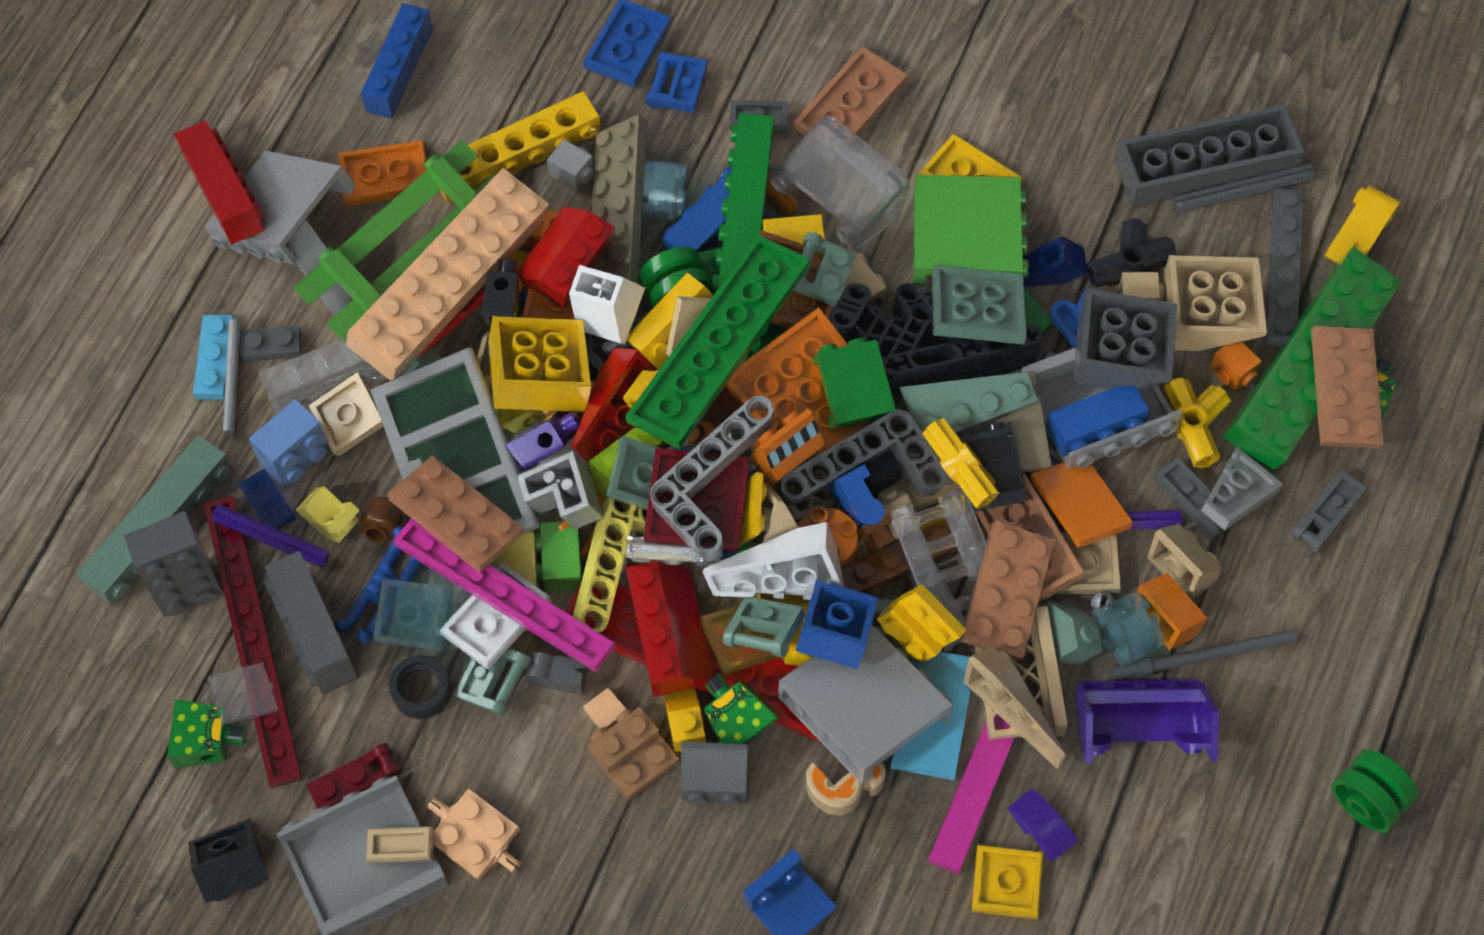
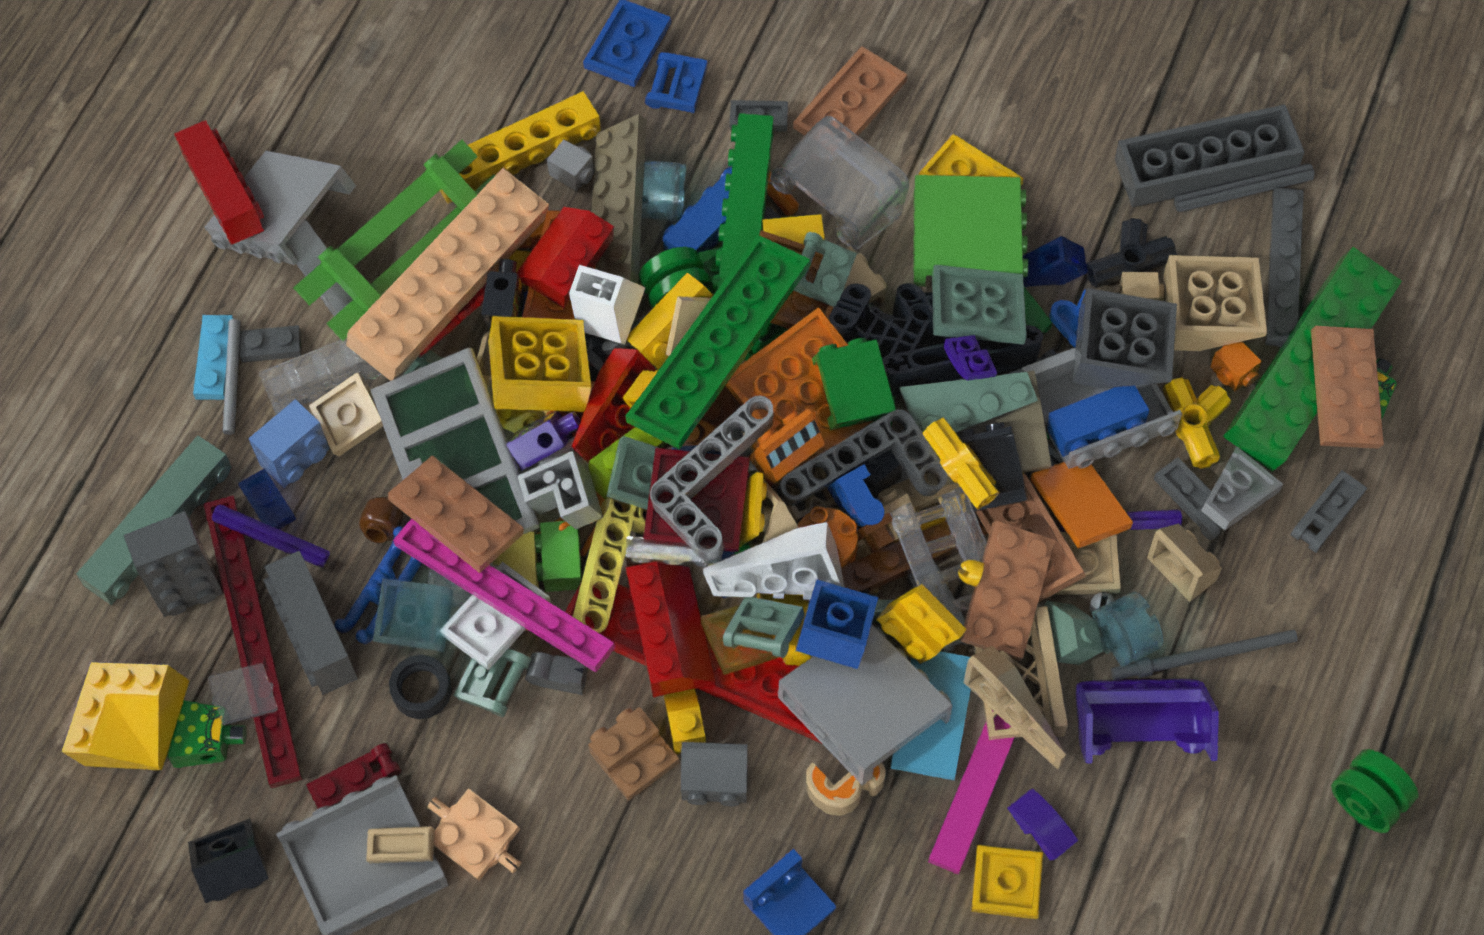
light yellow brick [296,486,360,543] -> none
orange tile [338,140,427,207] -> none
blue brick [361,3,433,119] -> none
light nougat tile [583,688,626,730] -> none
torso [704,674,782,744] -> none
orange brick [1130,573,1208,650] -> none
yellow door [1324,185,1401,264] -> none
none -> yellow slope [62,663,190,770]
none -> dark purple slope [944,335,997,381]
none -> yellow hinge [958,559,984,587]

